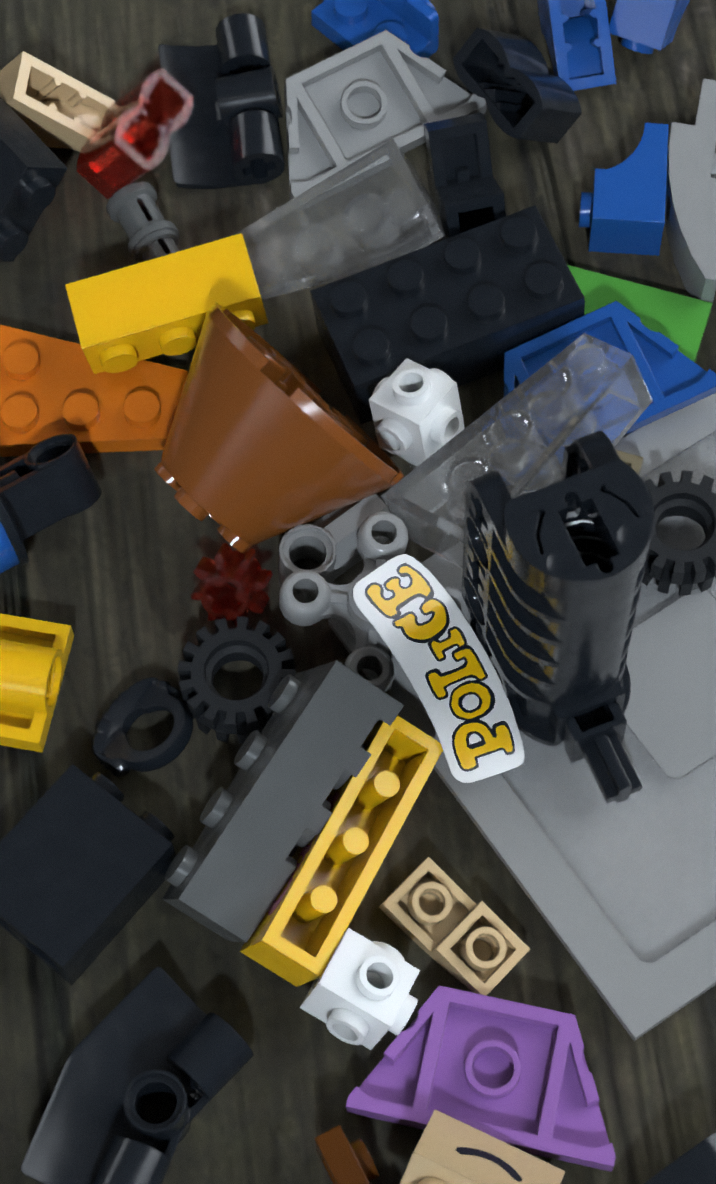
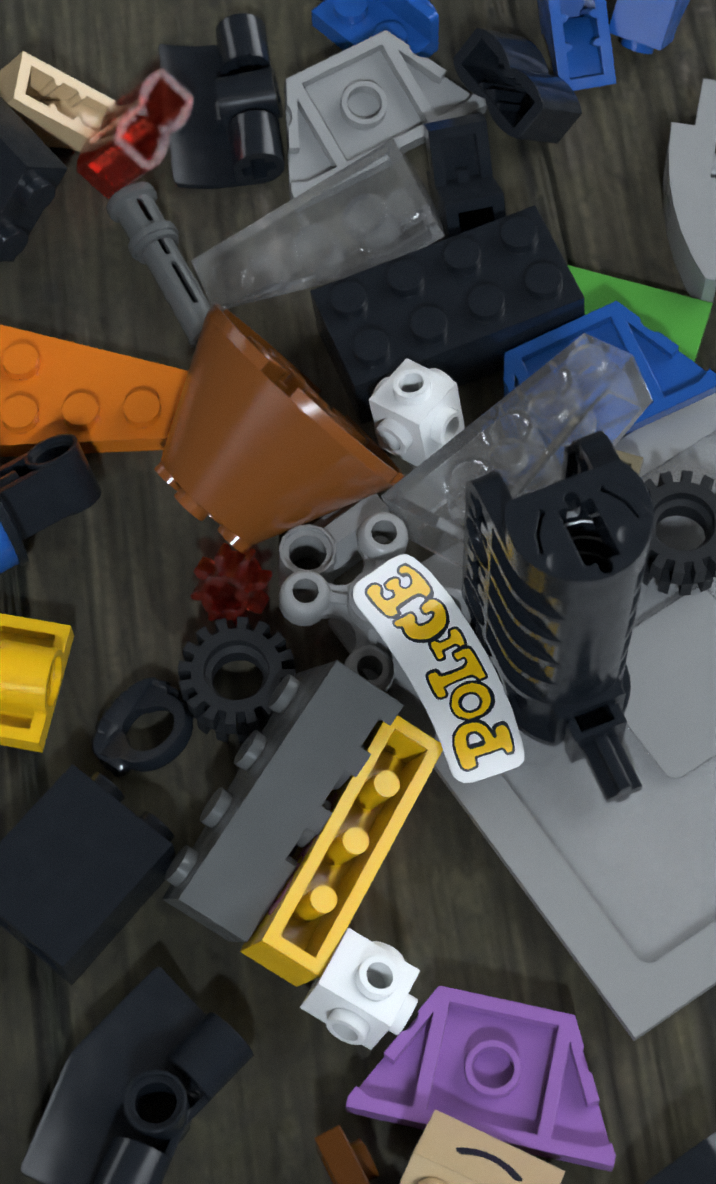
yellow brick [65,233,269,374] -> none
tan slope [379,856,530,996] -> none
blue arch [578,123,669,256] -> none

